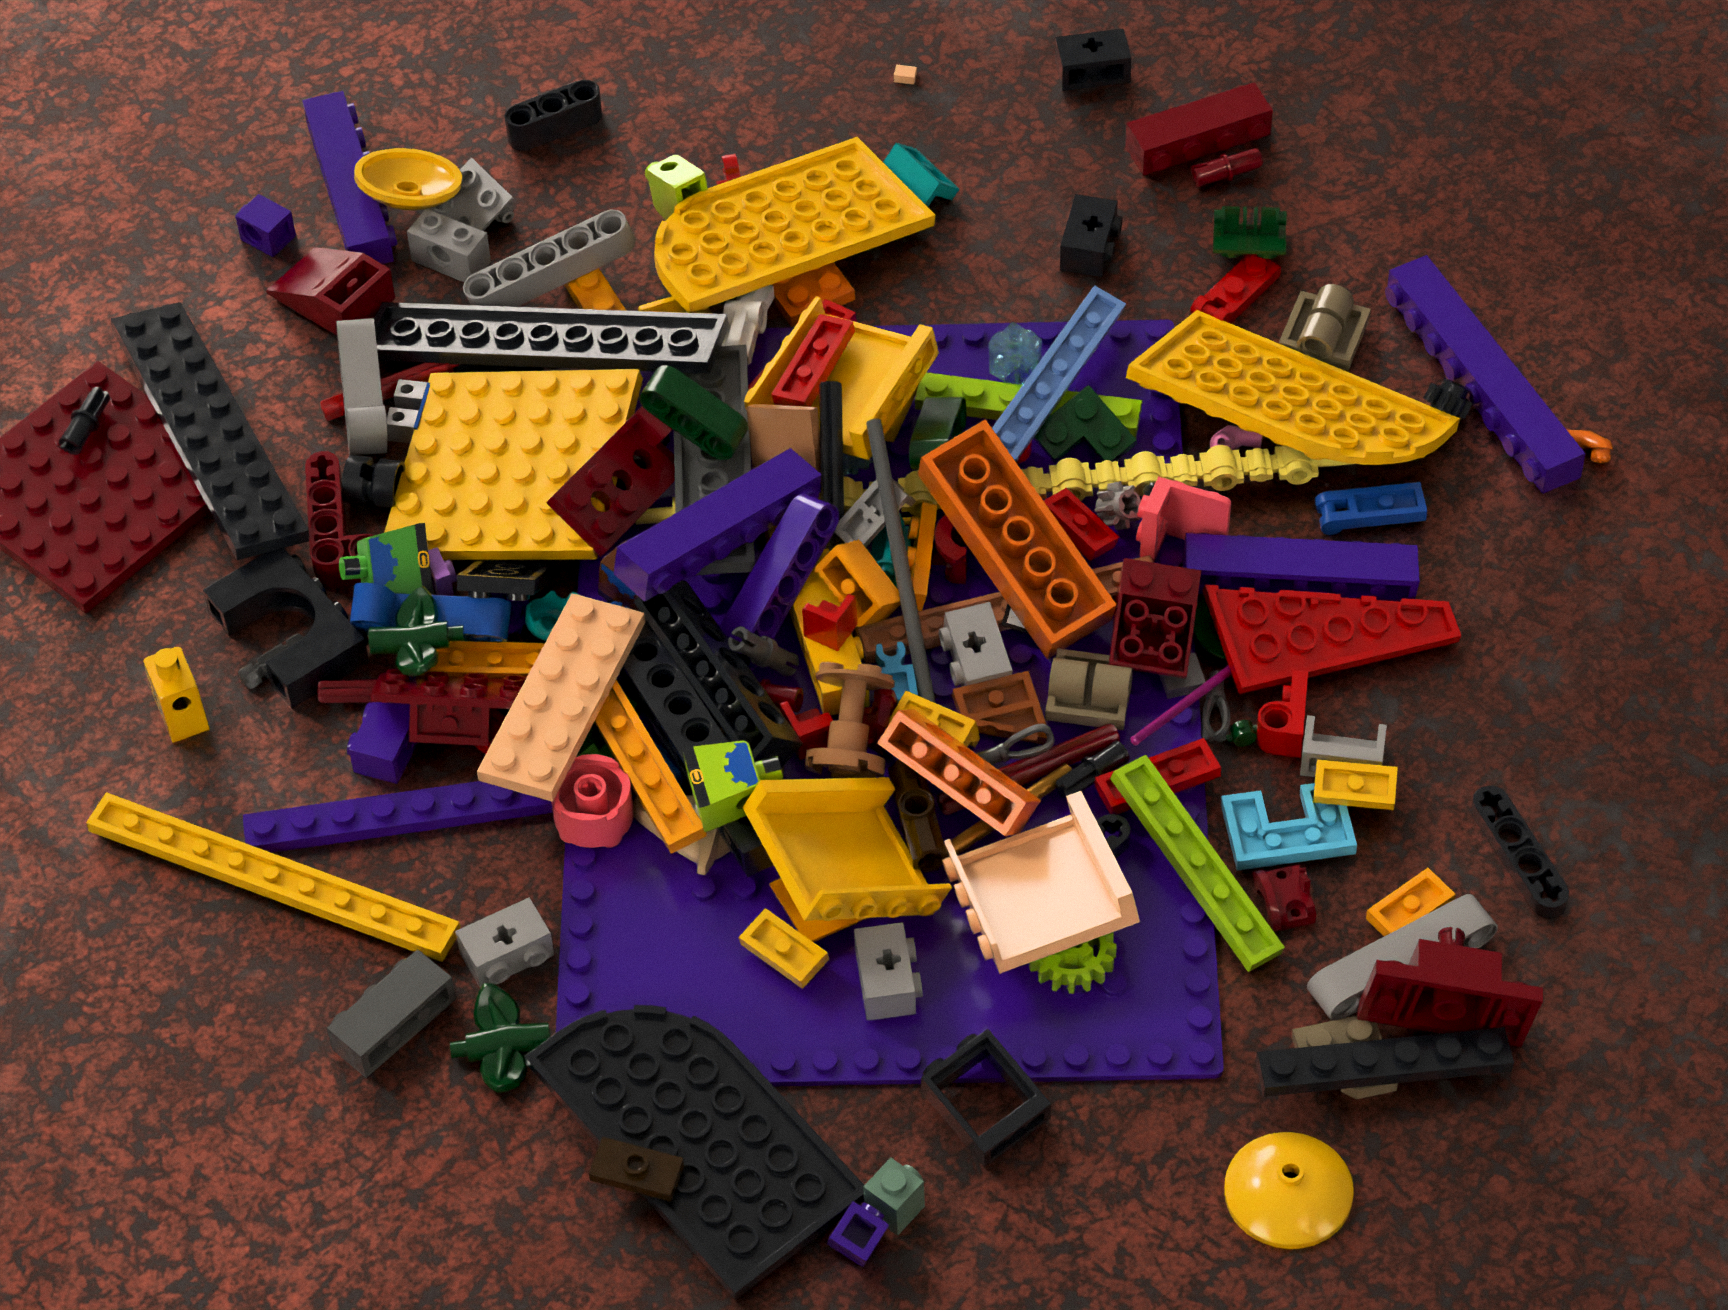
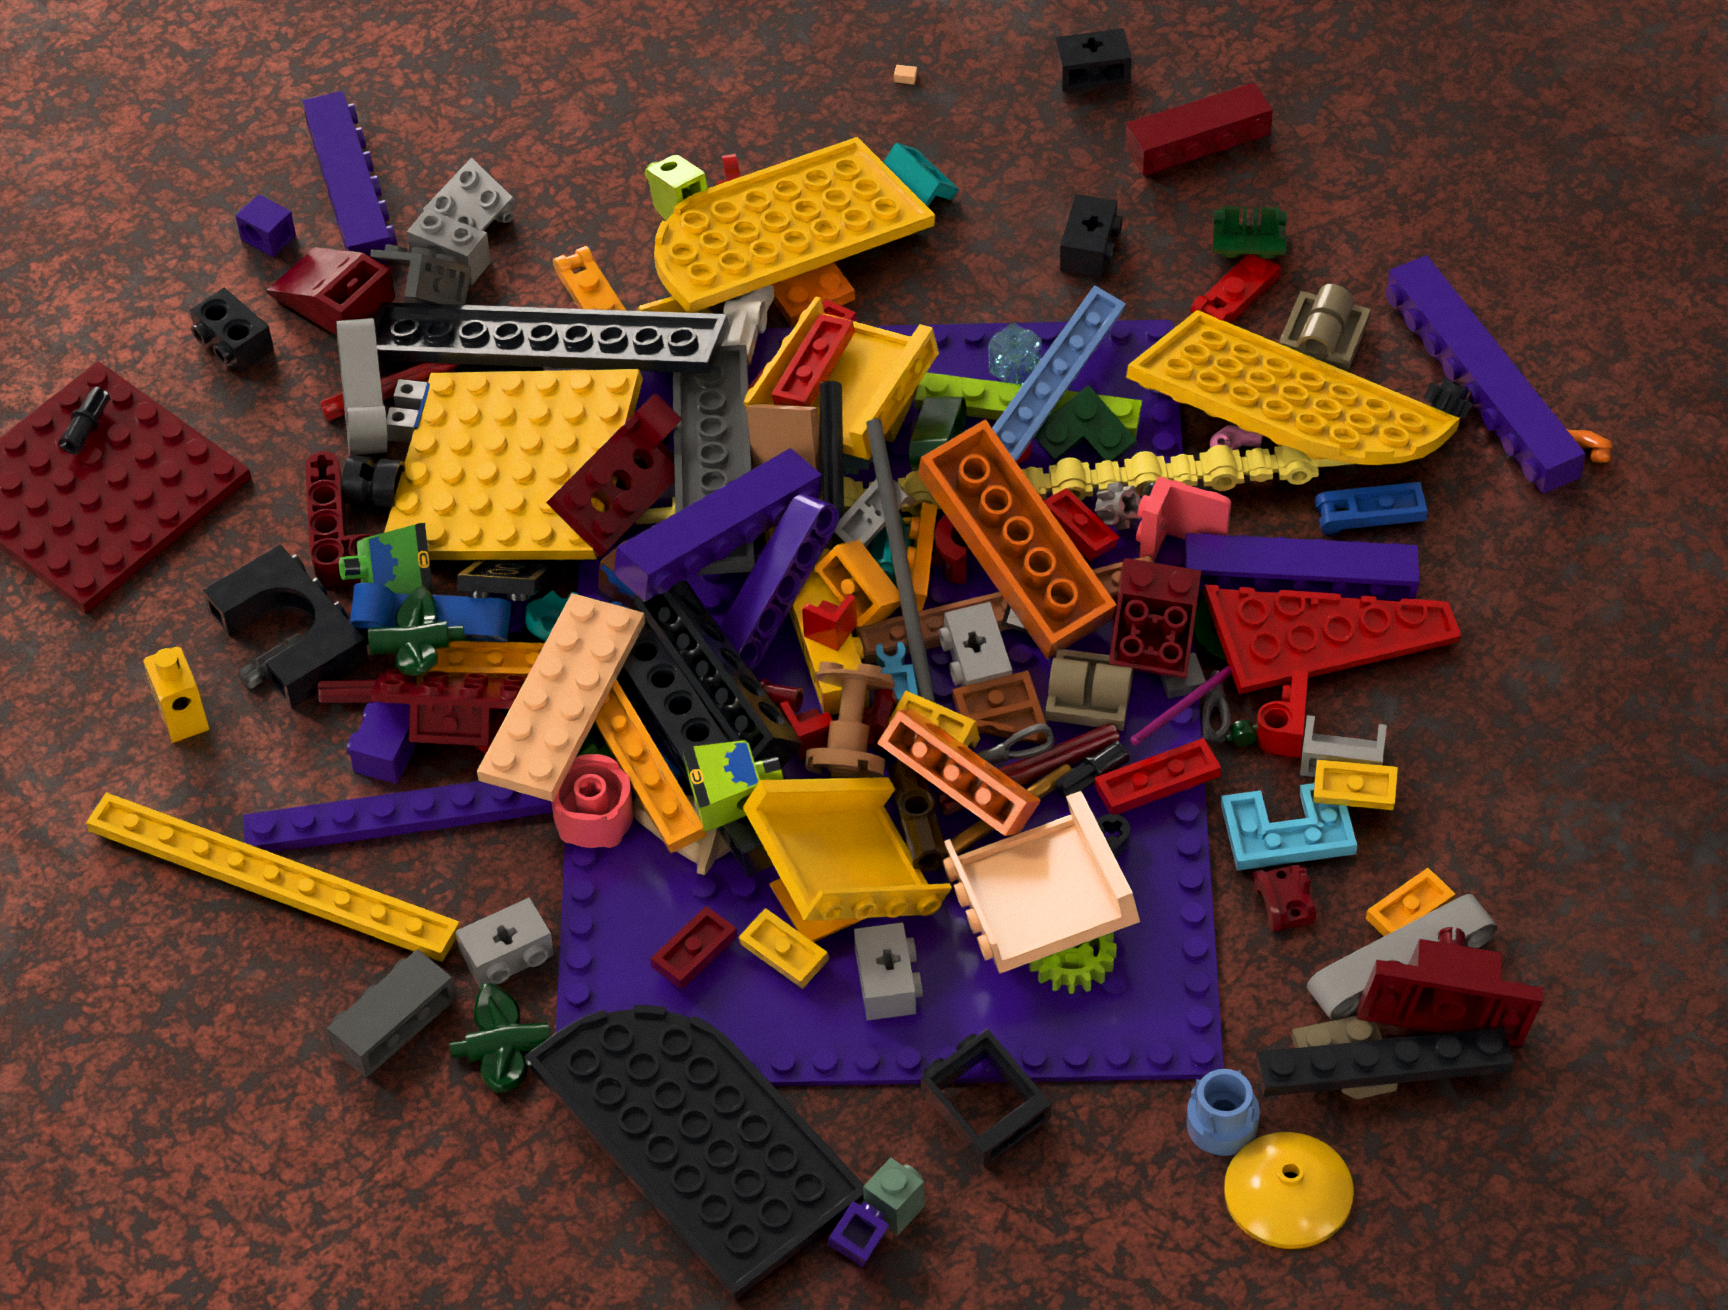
black plate [111,302,309,560] -> none
yellow dish [354,148,462,211] -> none
medium lavender plate [428,547,457,596] -> none
light grey beam [463,209,636,307] -> none
black beam [504,79,602,151] -> none
dark brown plate [589,1137,685,1202] -> none
dark green beam [639,365,749,460] -> none
dark grey pin [728,626,799,677] -> none
lime plate [1110,755,1285,972] -> none
dark red axle [1191,148,1263,188] -> none
black beam [1471,786,1569,919] -> none
none -> black brick [190,287,274,373]
none -> dark grey bracket [370,244,471,305]
none -> dark red plate [650,906,737,990]
none -> medium blue piece [1186,1069,1260,1156]

